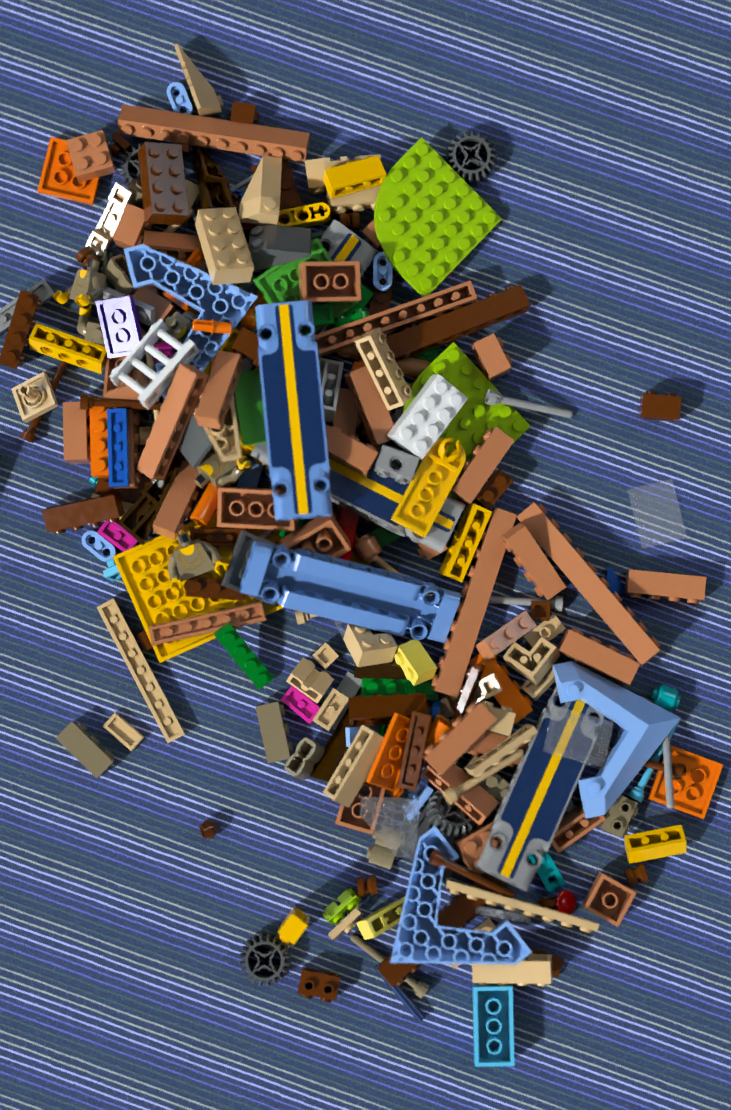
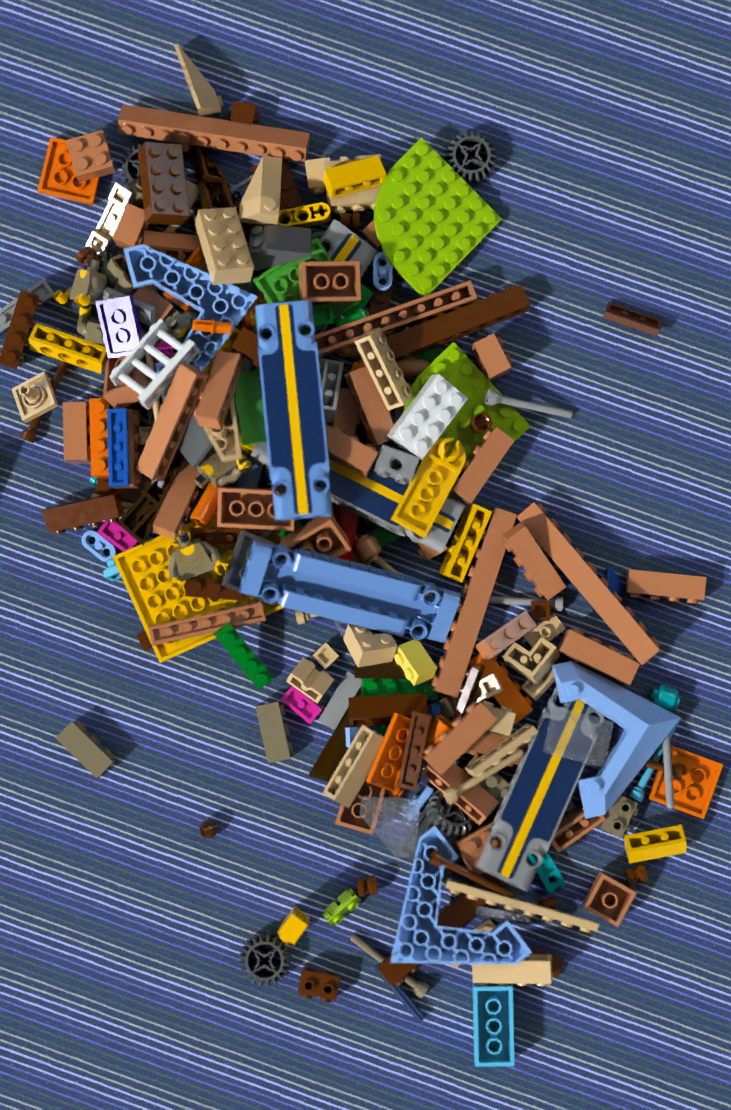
reddish brown piece [80,394,163,410] -> none
tan plate [97,598,185,743] -> none
tan tile [103,712,145,752] -> none
reddish brown tile [109,132,132,157] -> none
light blue plate [166,82,193,115] -> none
dark tan brick [284,737,325,781] -> none
tan plate [312,688,348,731] -> none
tan plate [328,908,364,941] -> none
light yellow slope [356,896,405,940] -> none
dark tan brick [366,824,403,869] -> none
reddish brown brick [474,468,514,510] -> none
red piece [555,890,576,914] -> none
clear piece [627,479,687,549] -> none
reddish brown brick [639,391,682,422] -> none
none -> reddish brown wheel [469,413,492,433]
none -> reddish brown plate [603,302,662,336]

